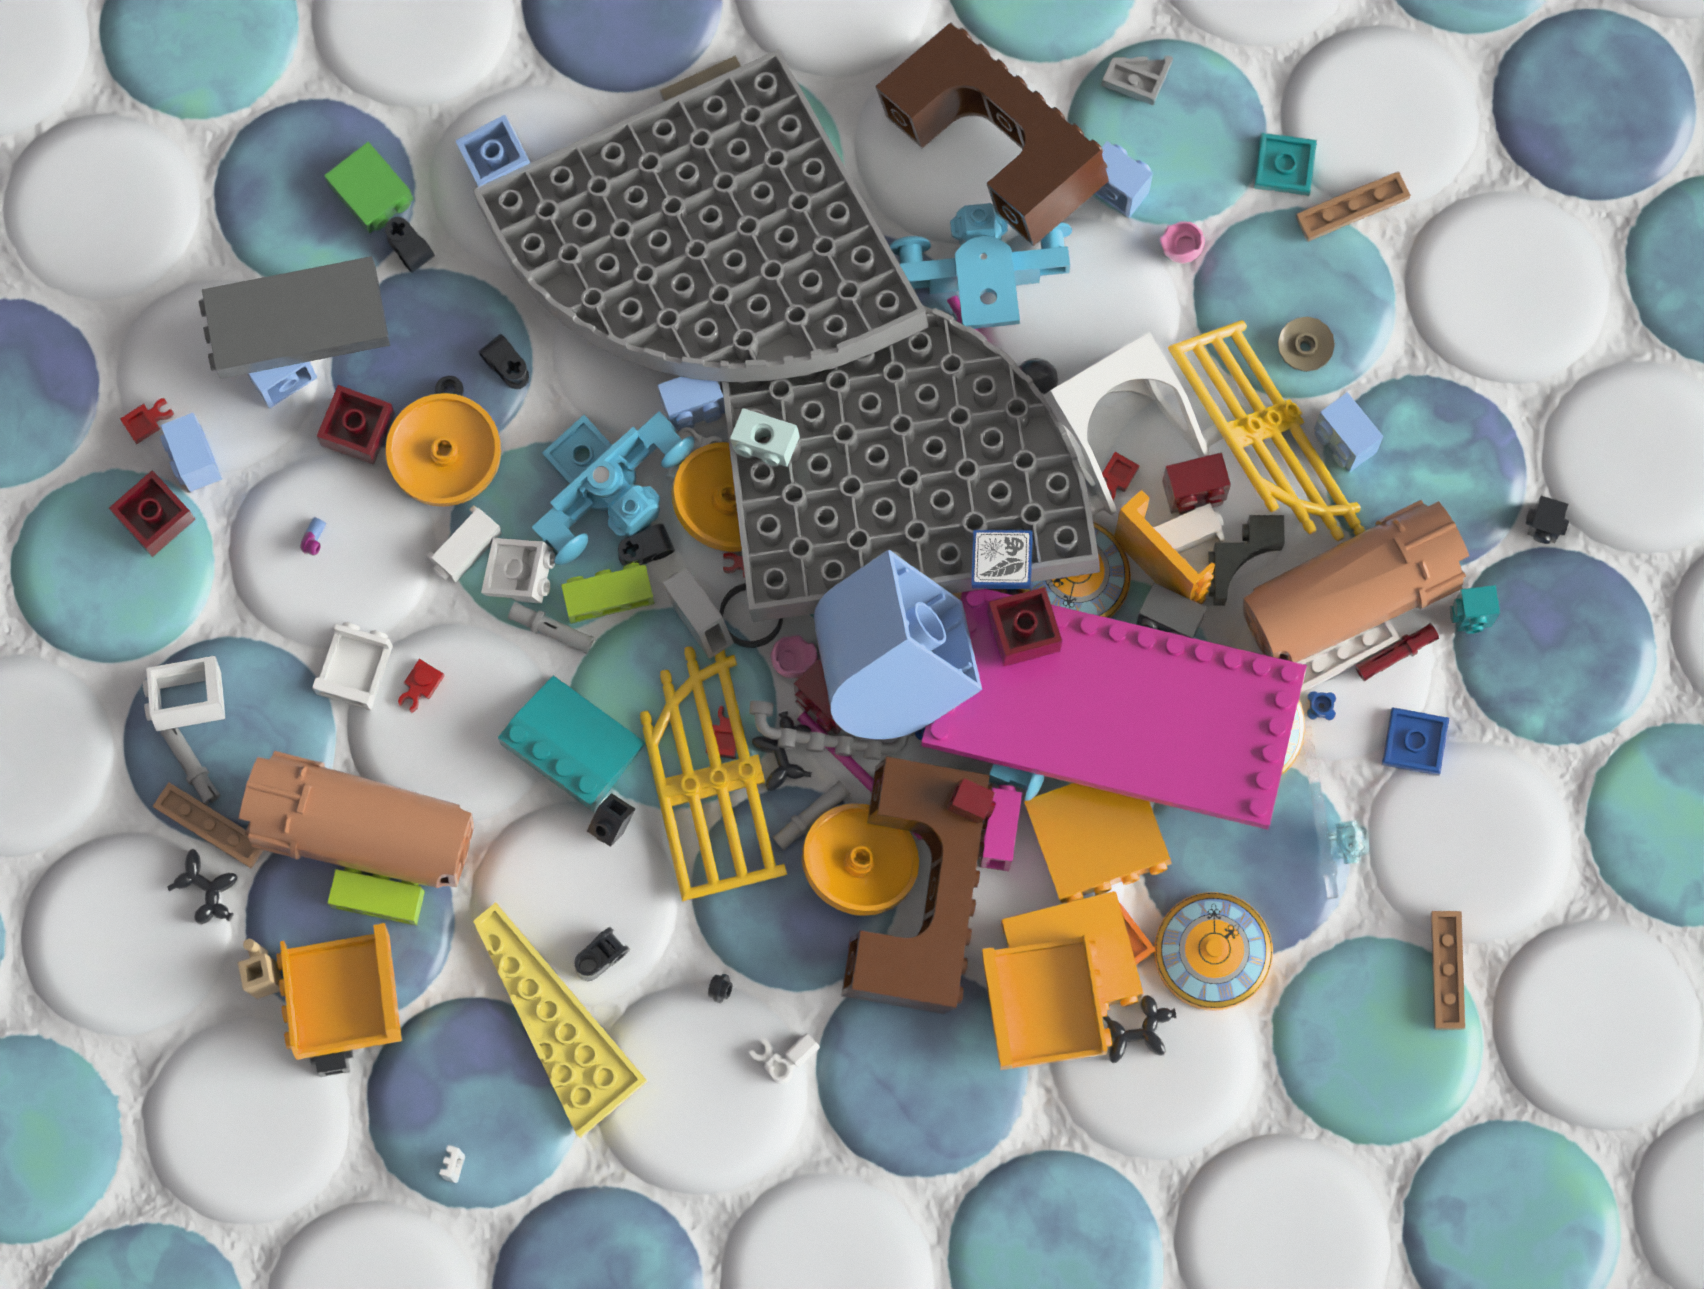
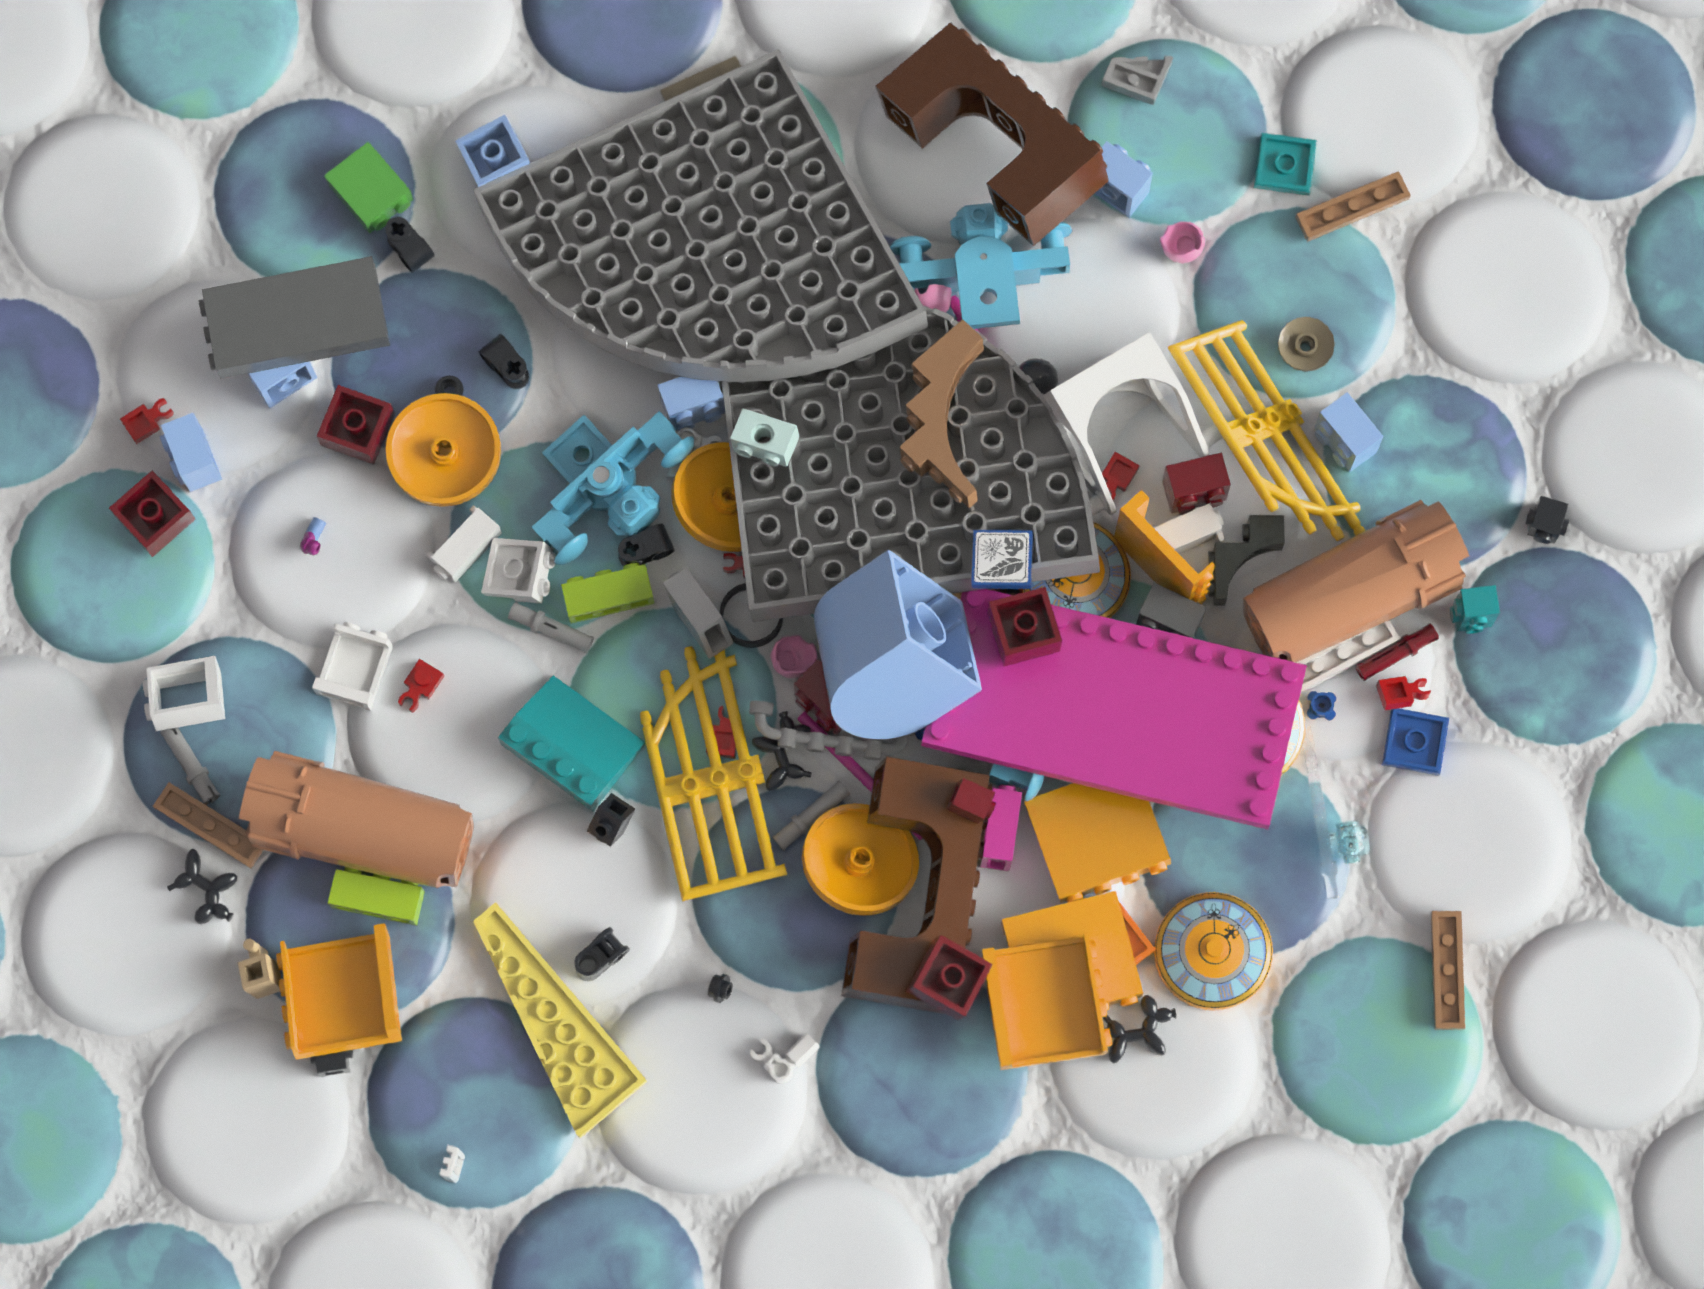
none -> medium nougat arch [899,319,984,508]
none -> dark red brick [906,935,993,1020]
none -> bright pink hair [914,284,952,313]
none -> red plate [1376,676,1431,711]

